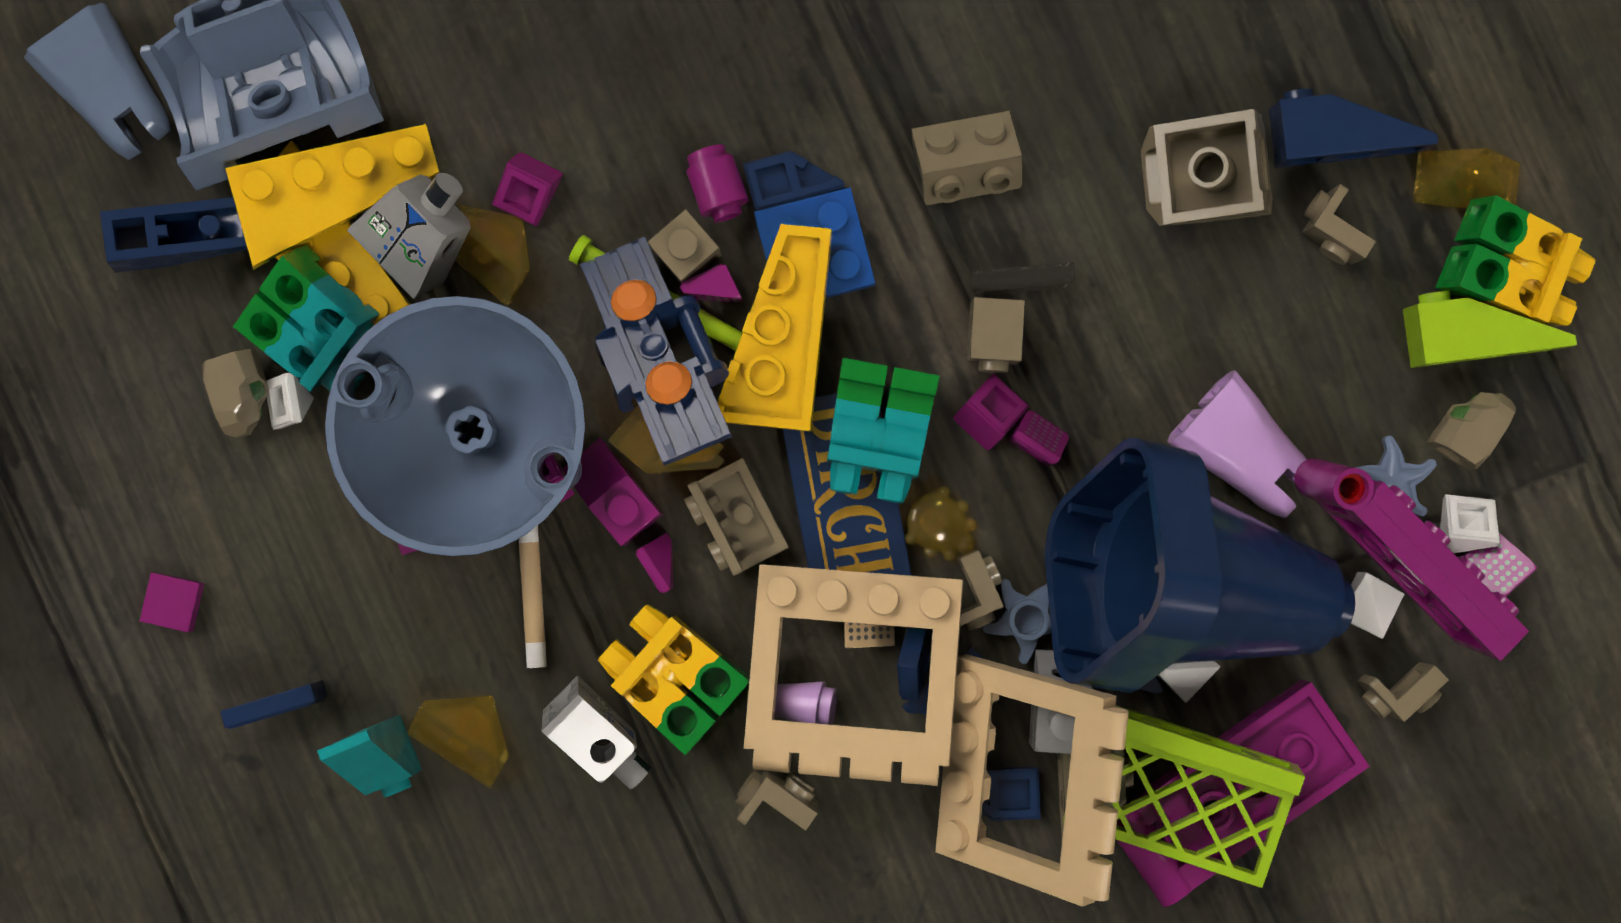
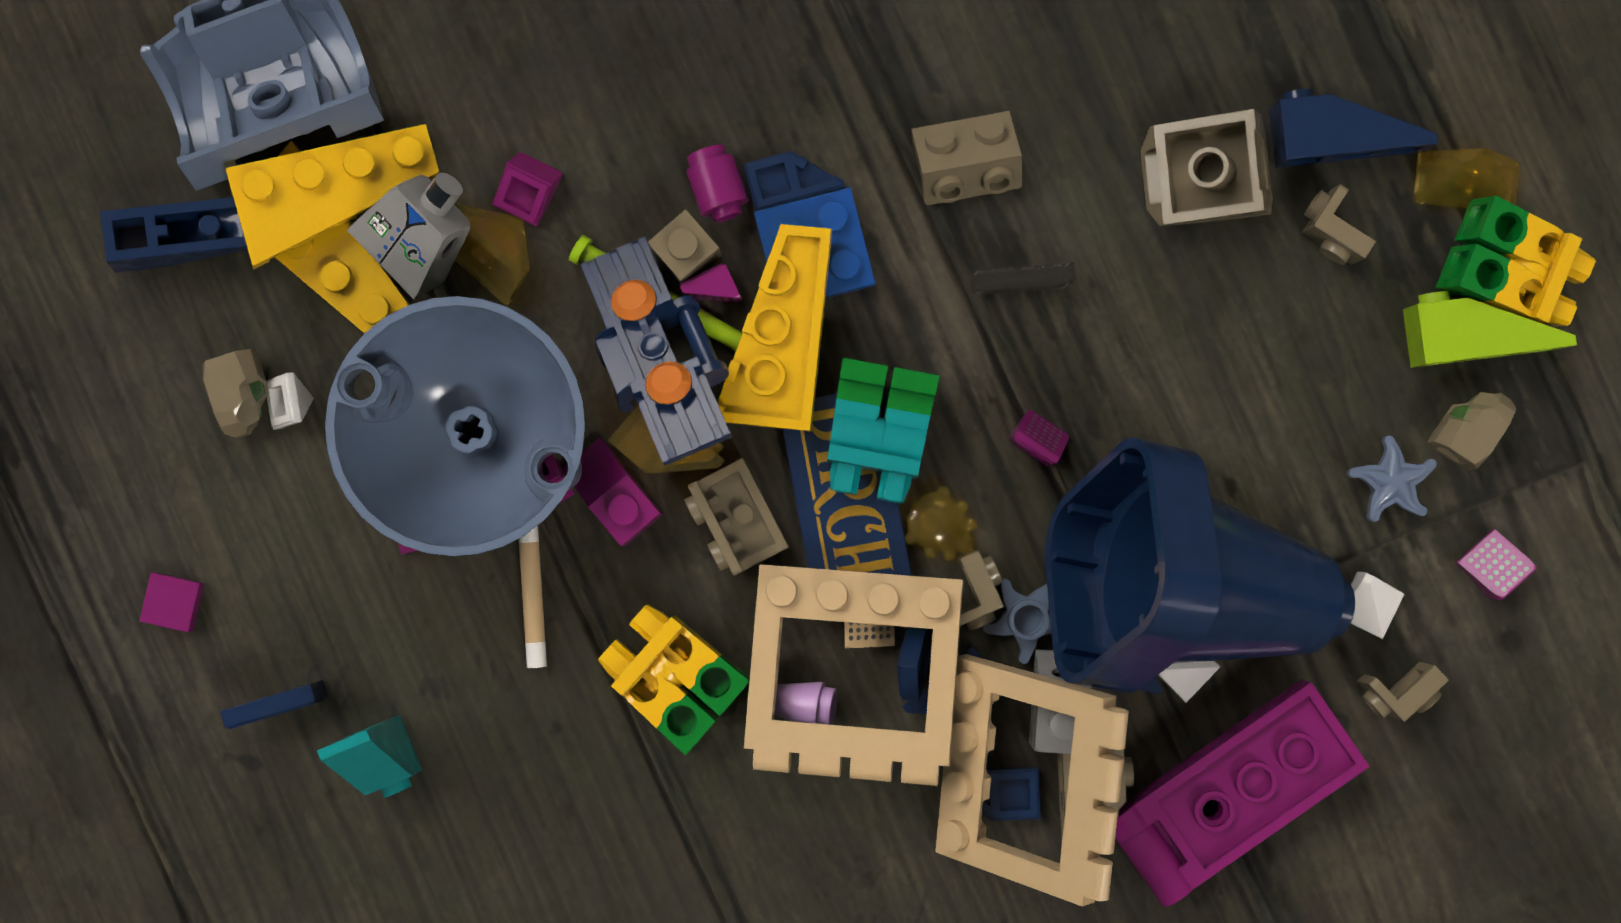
sand blue piece [24,3,171,160] -> none
teal hips [233,245,379,391] -> none
clear yellow slope [407,695,509,788] -> none
torso [541,675,651,789] -> none
magenta slope [636,533,673,594] -> none
dark tan bracket [735,770,818,831] -> none
magenta slope [953,373,1030,450] -> none
dark tan brick [967,297,1025,373] -> none
lime fence [1063,705,1305,888] -> none
lavender piece [1167,370,1307,518] -> none
magenta hinge [1295,458,1529,661] -> none
white slope [1440,494,1500,553] -> none

